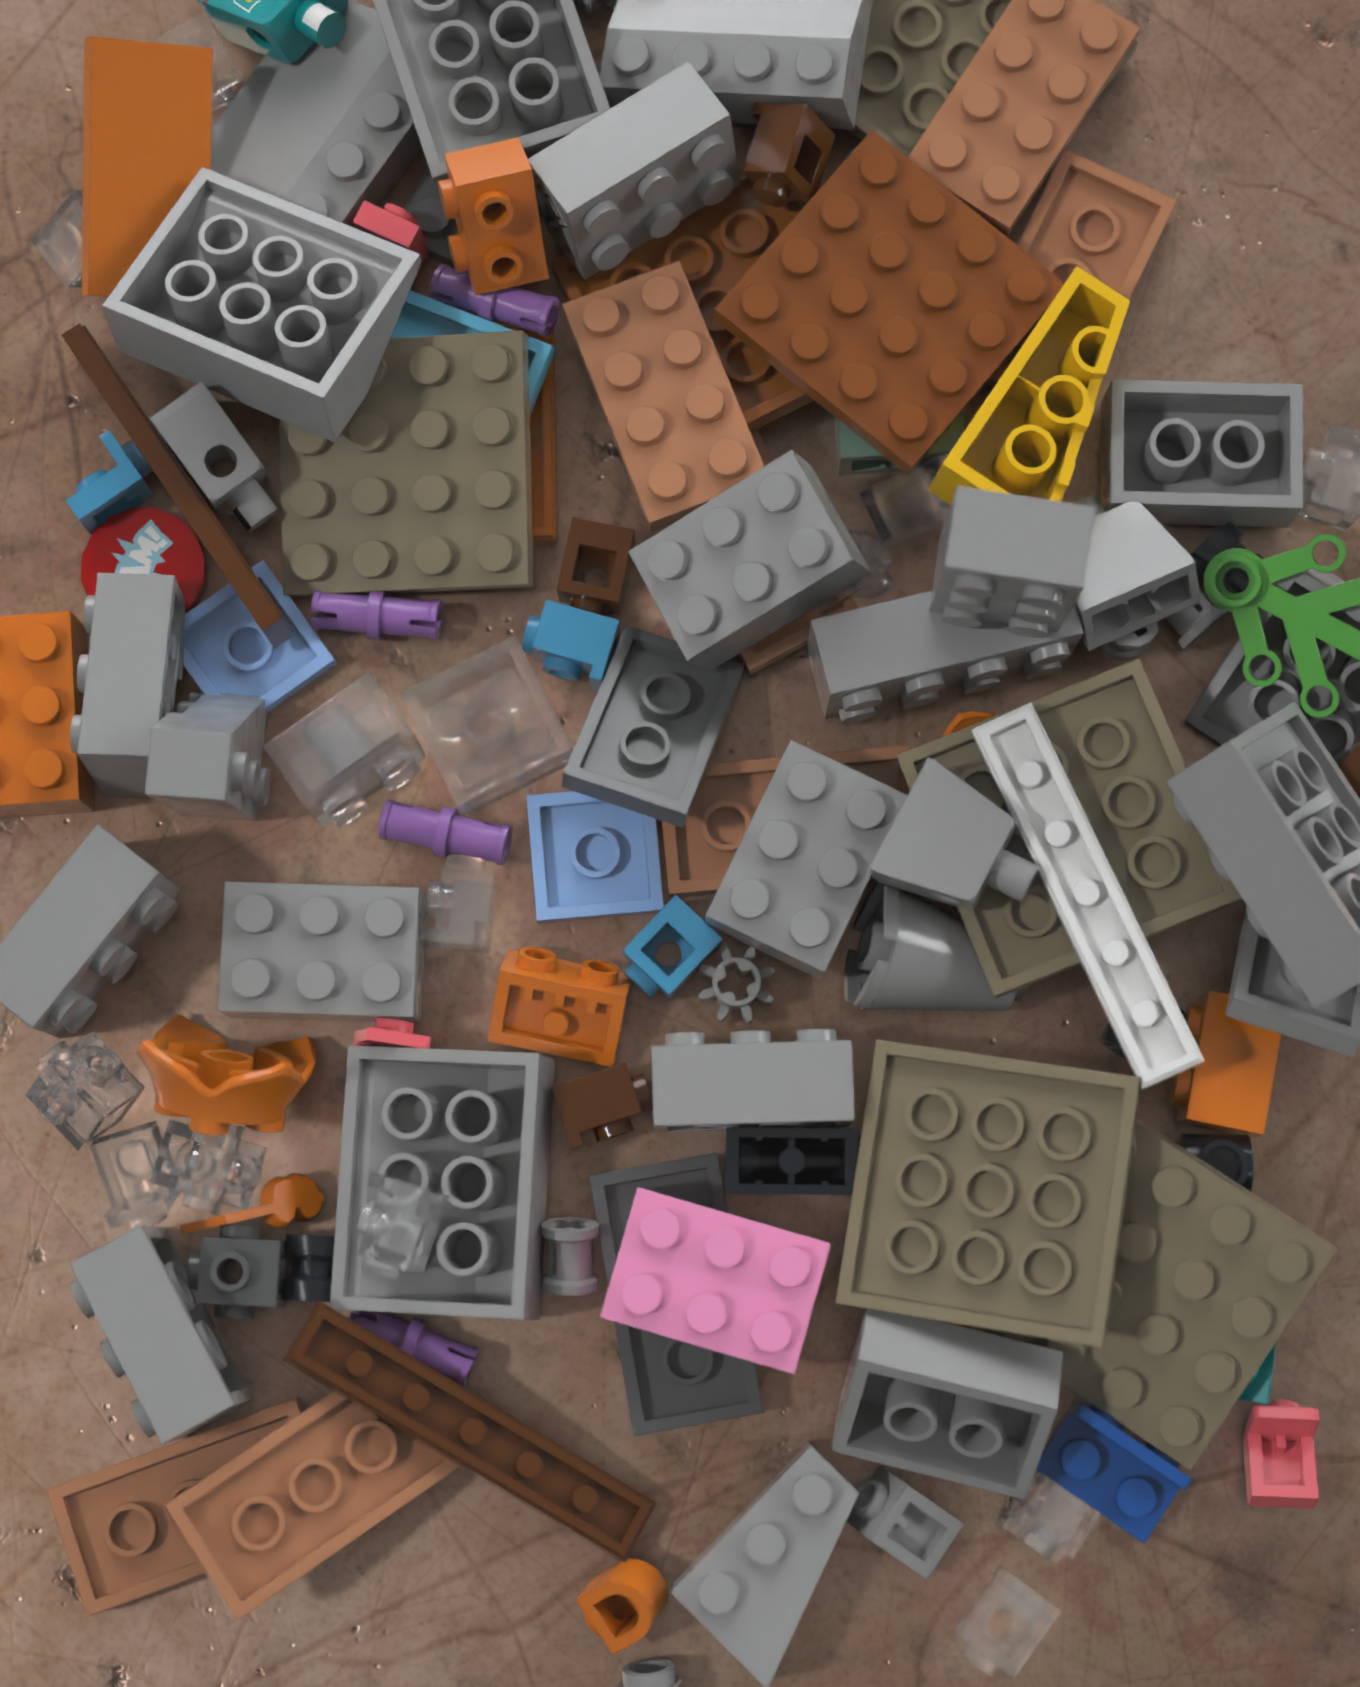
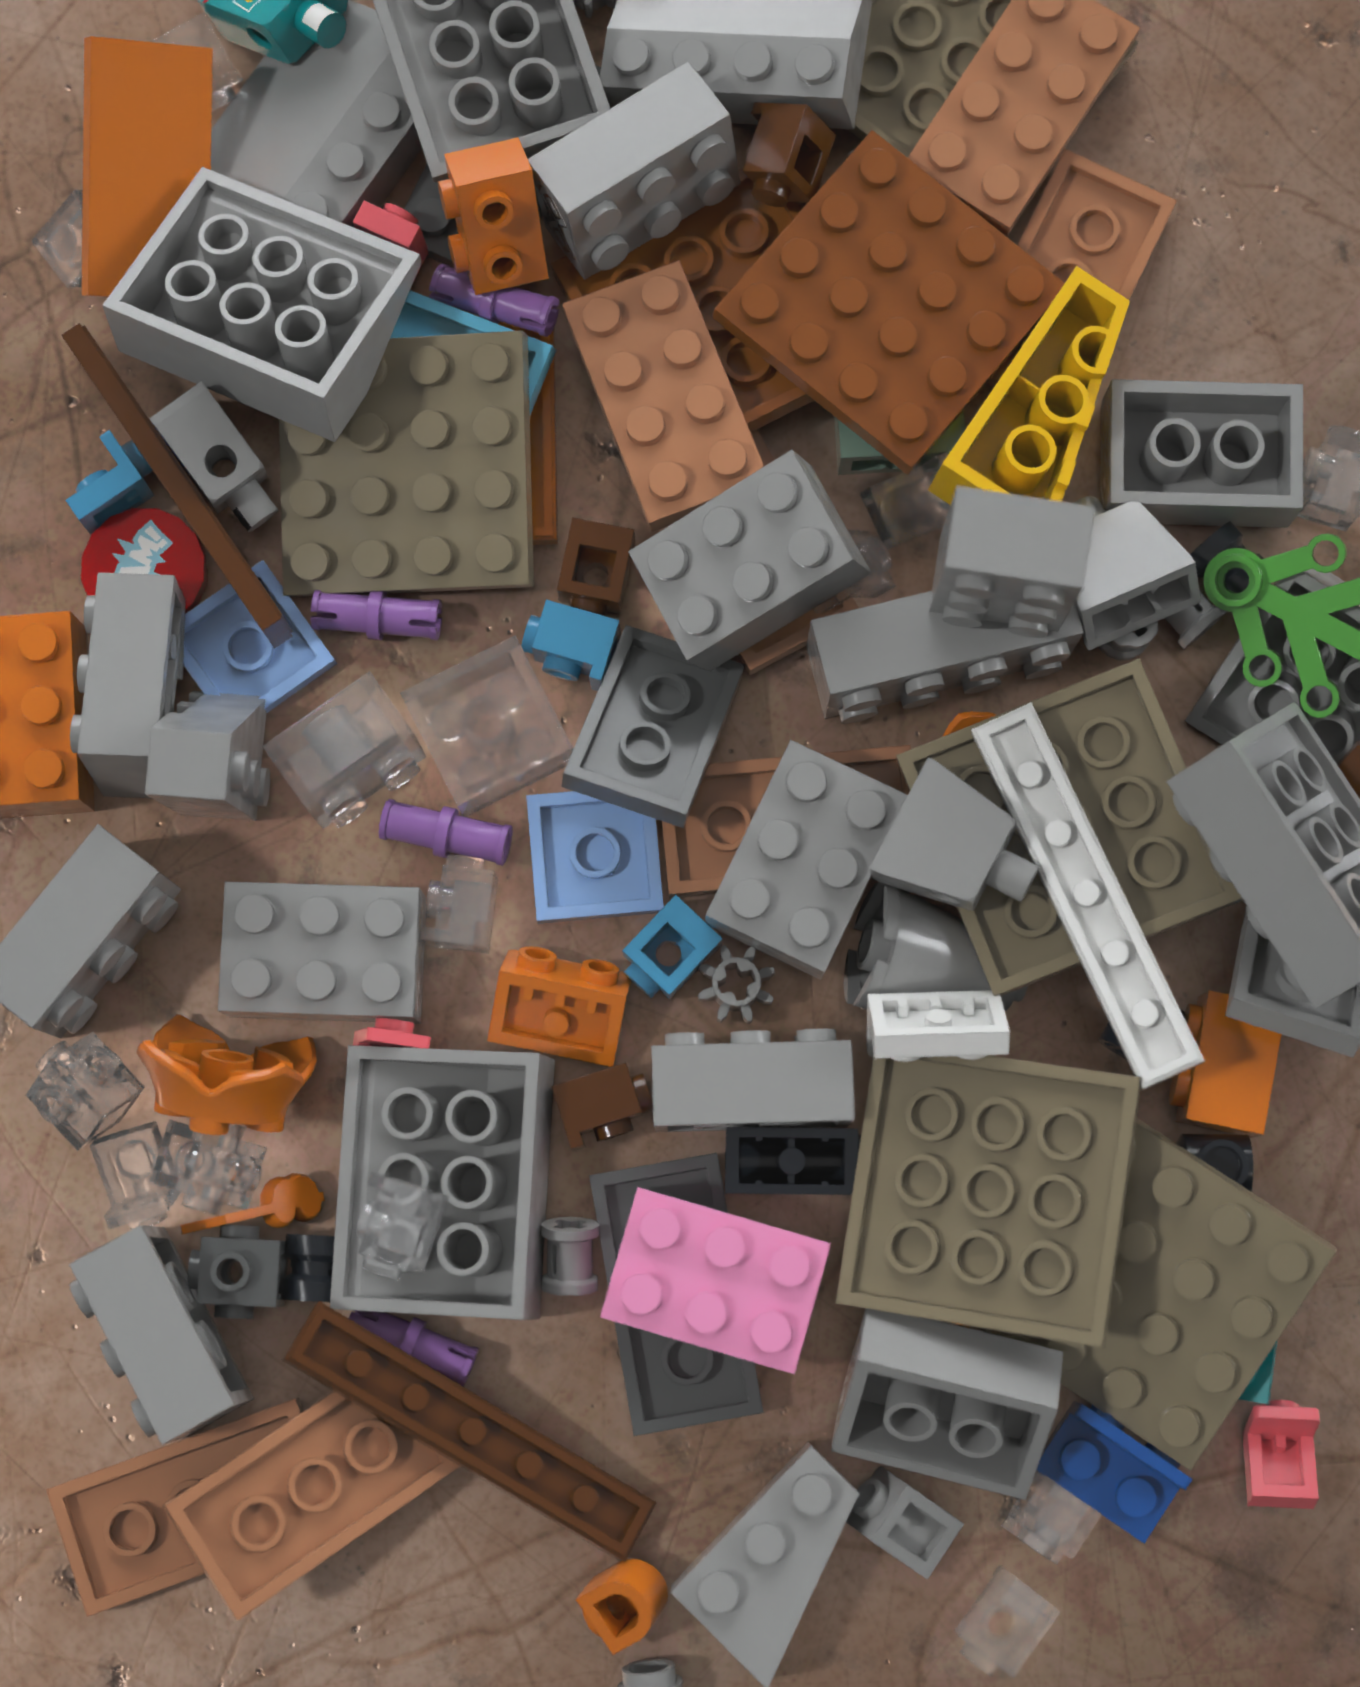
none -> white bracket [866,990,1010,1062]

